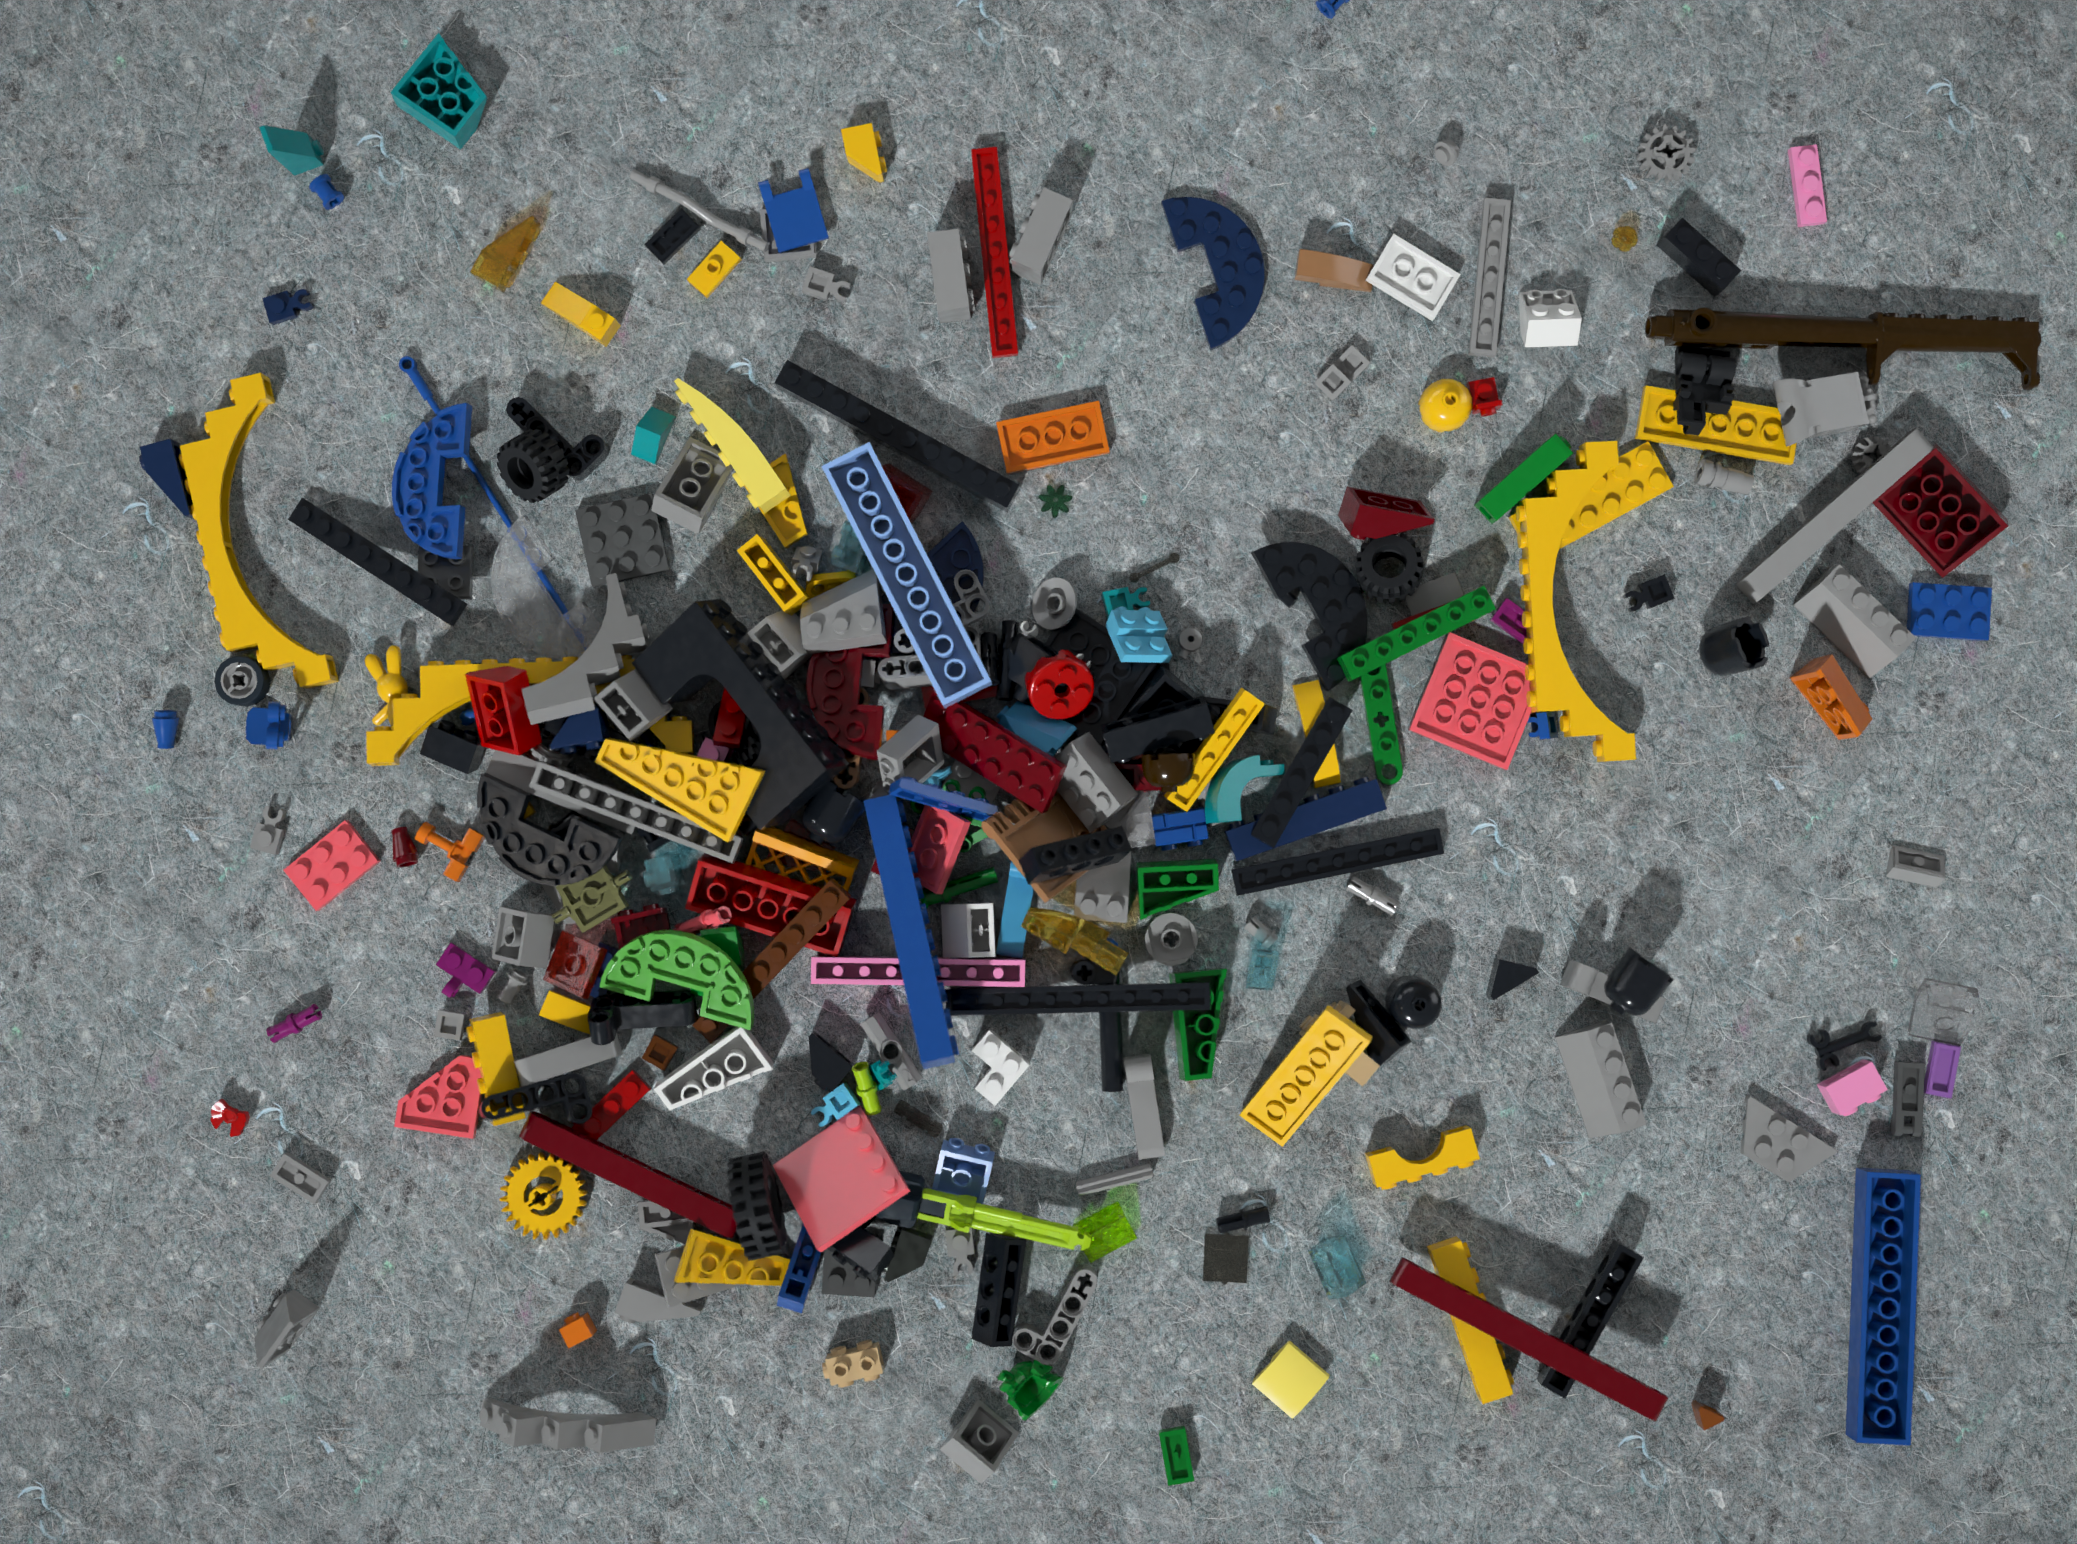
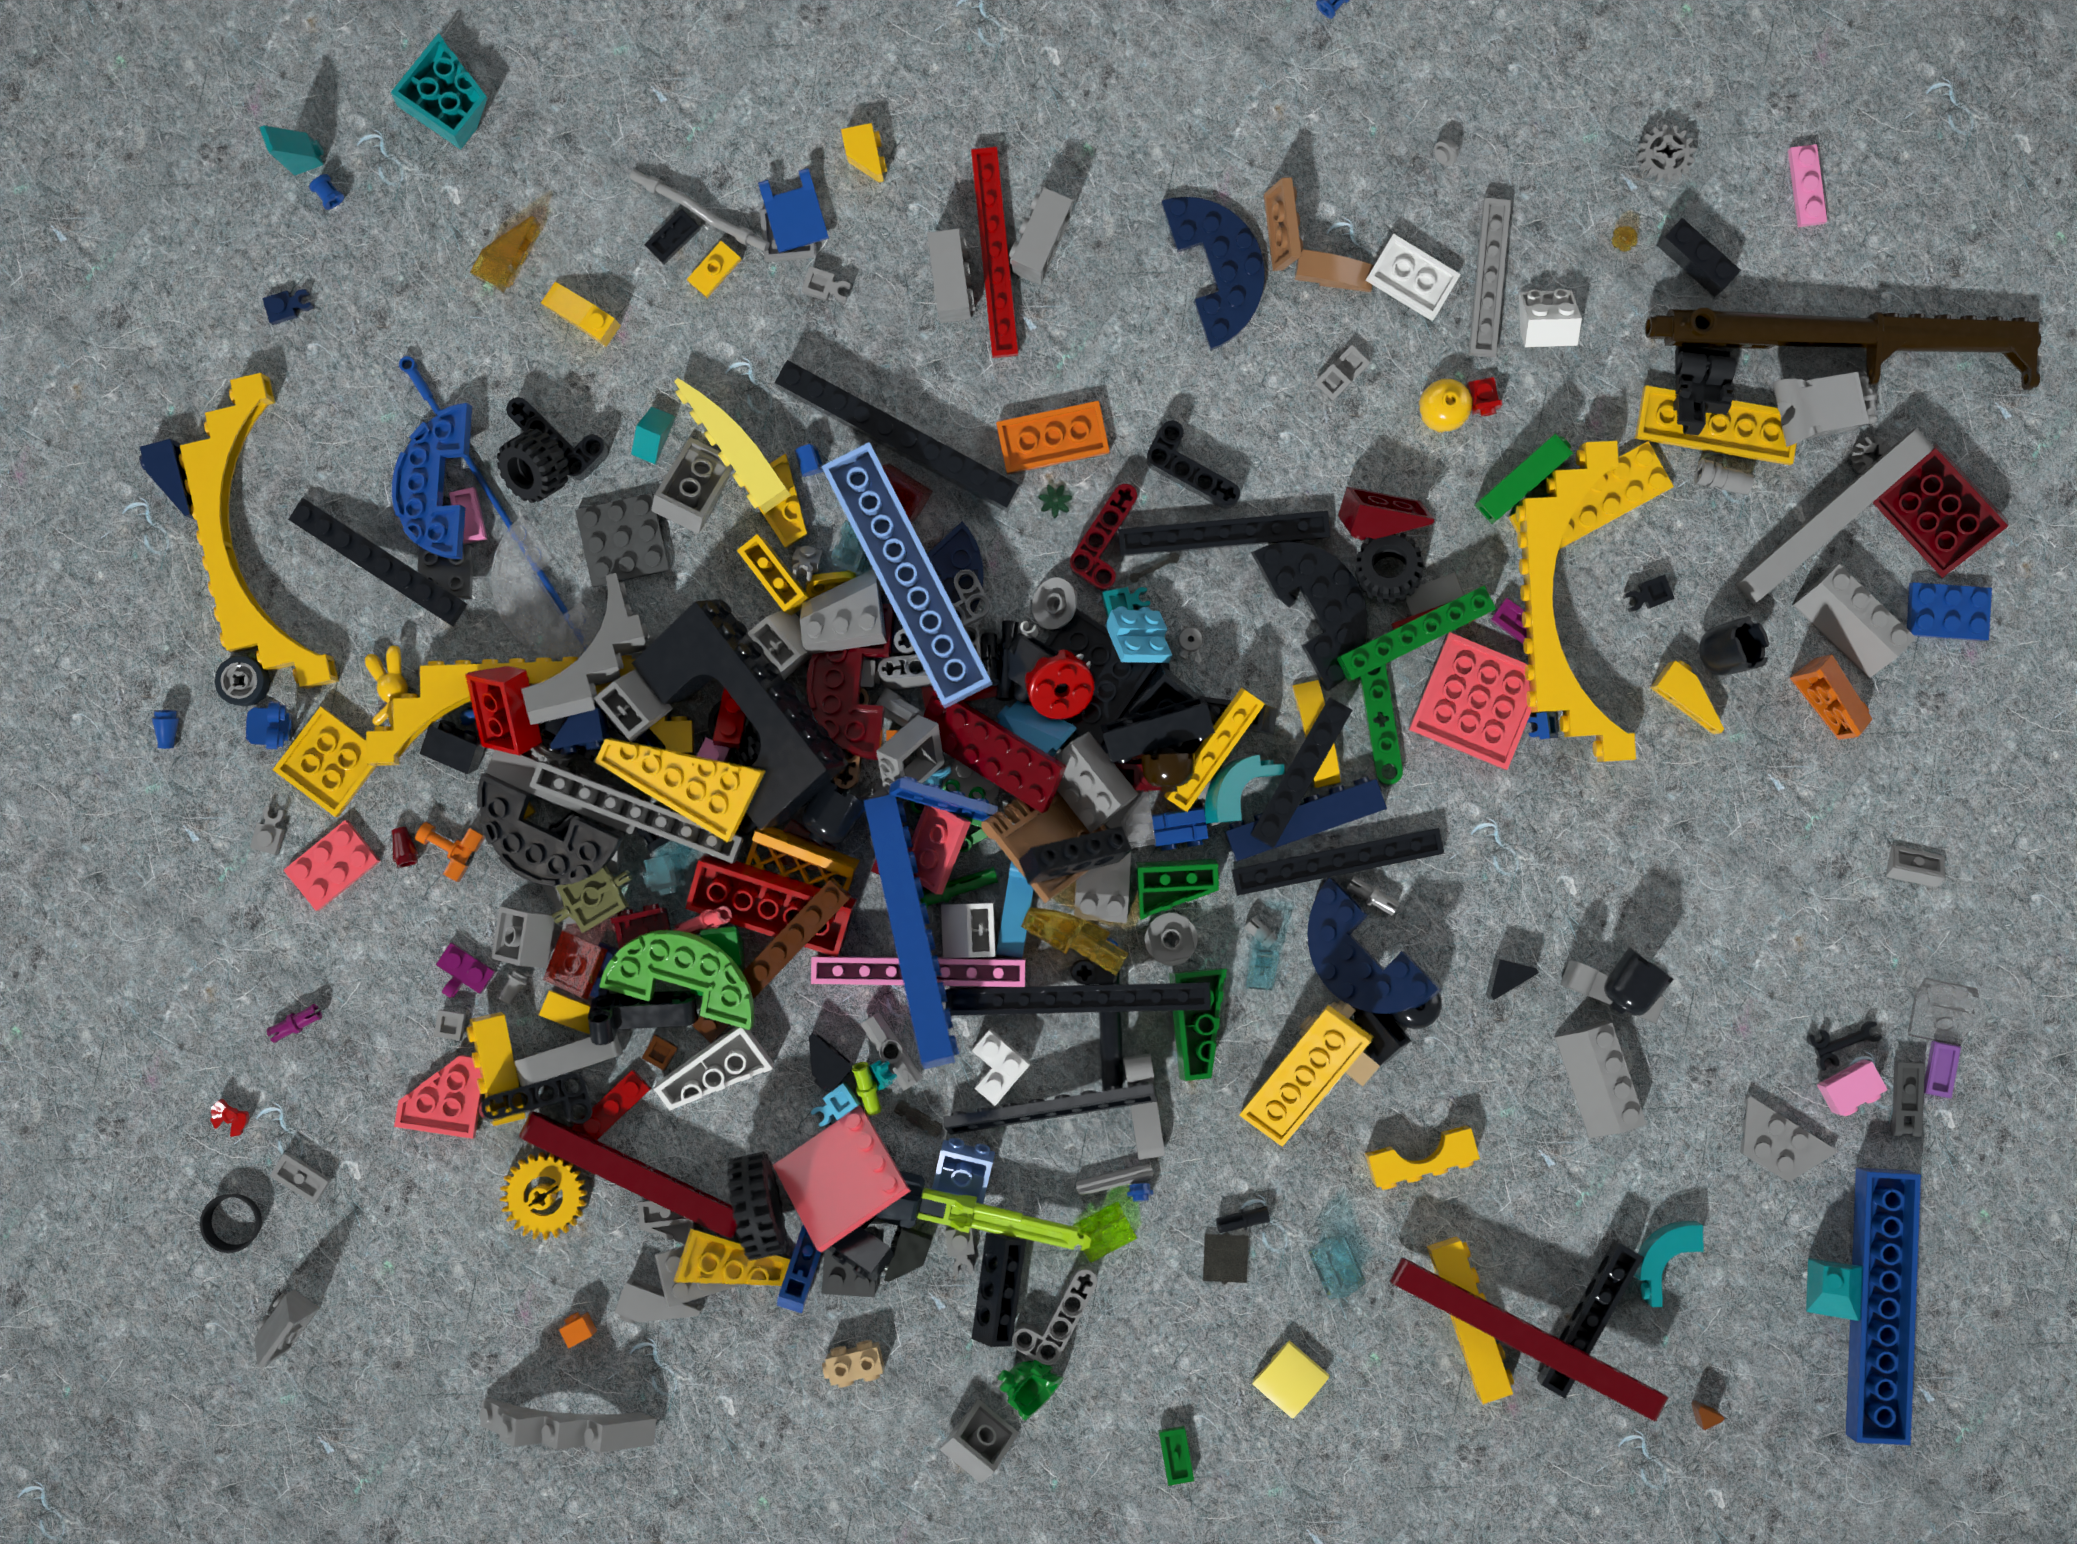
none -> black tyre [200,1194,262,1253]
none -> yellow plate [272,706,377,817]
none -> bright pink plate [449,487,487,545]
none -> blue brick [794,444,824,477]
none -> light grey piece [874,687,924,727]
none -> black plate [943,1082,1158,1135]
none -> dark red beam [1070,484,1137,590]
none -> black plate [1118,511,1331,557]
none -> blue plate [1127,1183,1154,1202]
none -> black beam [1146,420,1240,509]
none -> medium nougat plate [1264,177,1303,271]
none -> dark blue plate [1307,878,1442,1014]
none -> teal arch [1634,1221,1704,1307]
none -> yellow slope [1650,660,1724,735]
none -> teal slope [1806,1258,1863,1321]

